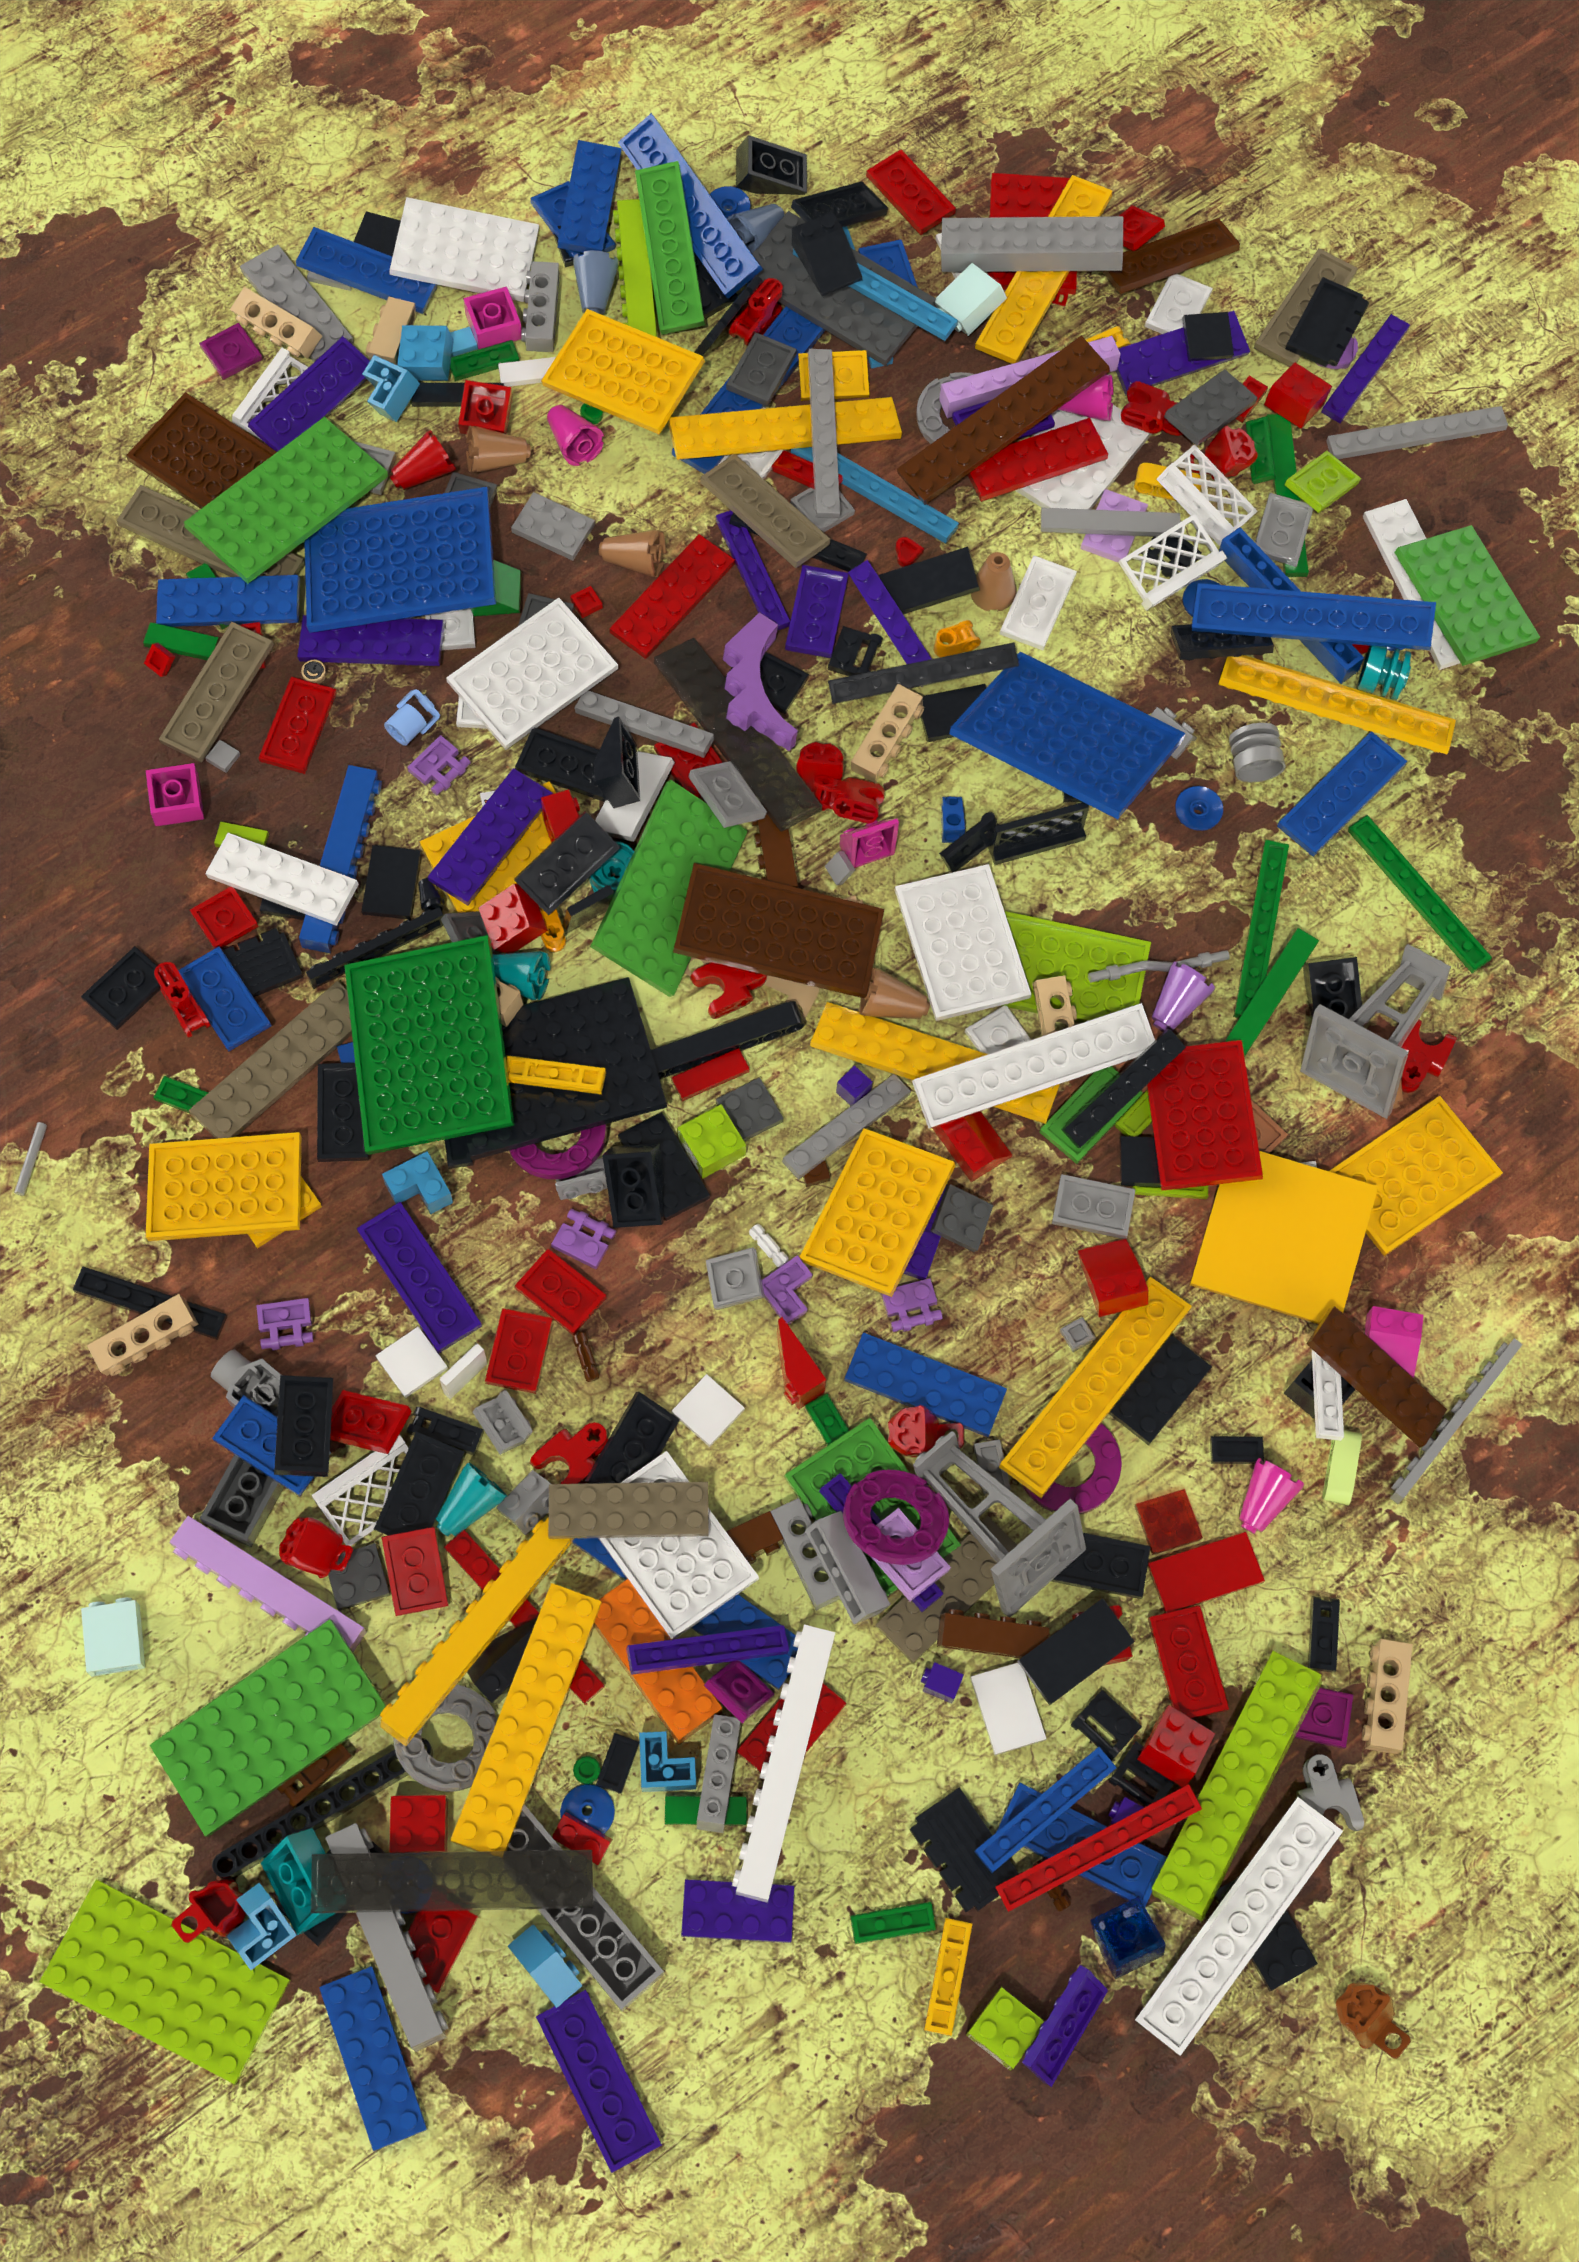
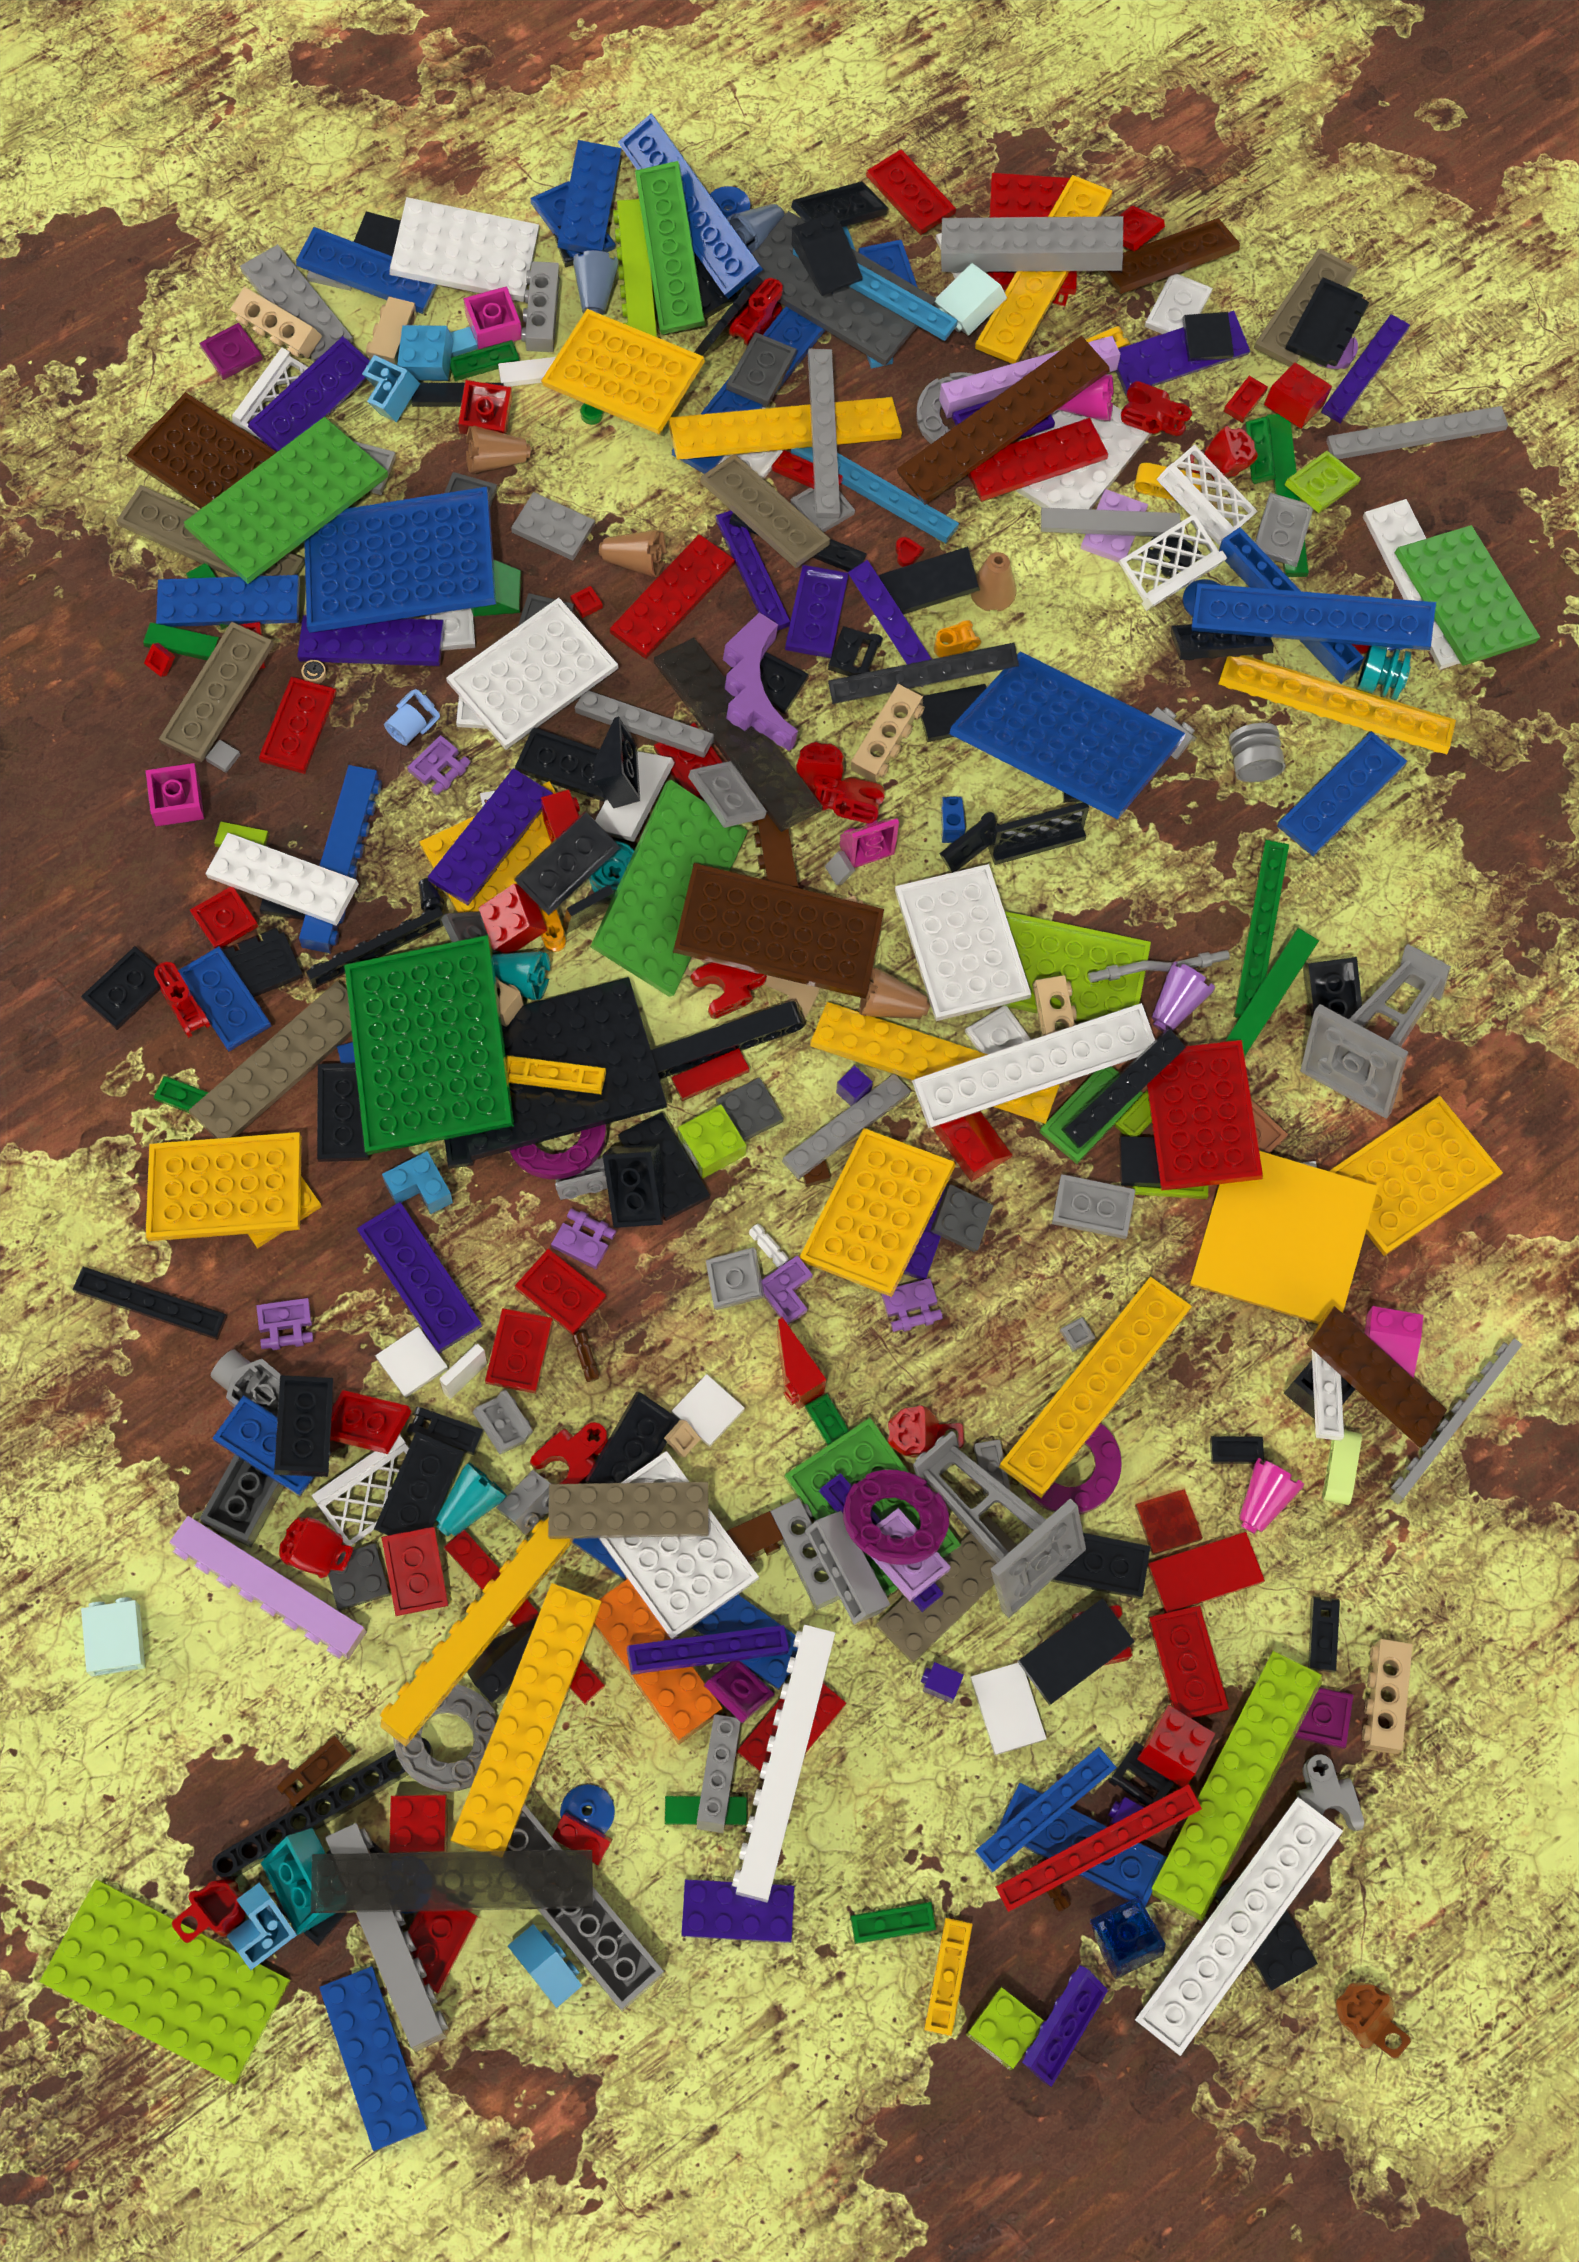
light grey bar [14,1122,47,1196] -> none
tan brick [87,1294,199,1376] -> none
bright green plate [150,1619,387,1837] -> none
black tile [361,845,421,920] -> none
red cone [389,430,456,490] -> none
dark purple plate [536,1990,662,2173] -> none
dark pink cone [547,405,604,466] -> none
green tile [573,1756,601,1785] -> none
black tile [596,1733,640,1795] -> none
dark azure brick [639,1731,696,1792] -> none
black slope [736,135,807,195] -> none
yellow plate [798,350,869,401] -> none
blue plate [844,1332,1007,1437] -> none
black hinge [909,1787,1019,1912] -> none
reddish brown brick [937,1609,1050,1659] -> none
white tile [1000,555,1077,650] -> none
black plate [1070,1690,1142,1761] -> none
red slope [1077,1239,1149,1317] -> none
black plate [1109,1335,1212,1446] -> none
dark grey plate [1164,369,1258,446] -> none
blue dish [1175,786,1223,831] -> none
green tile [1348,815,1492,974] -> none
red piece [1401,1019,1457,1093] -> none
none -> tan plate [664,1420,701,1457]

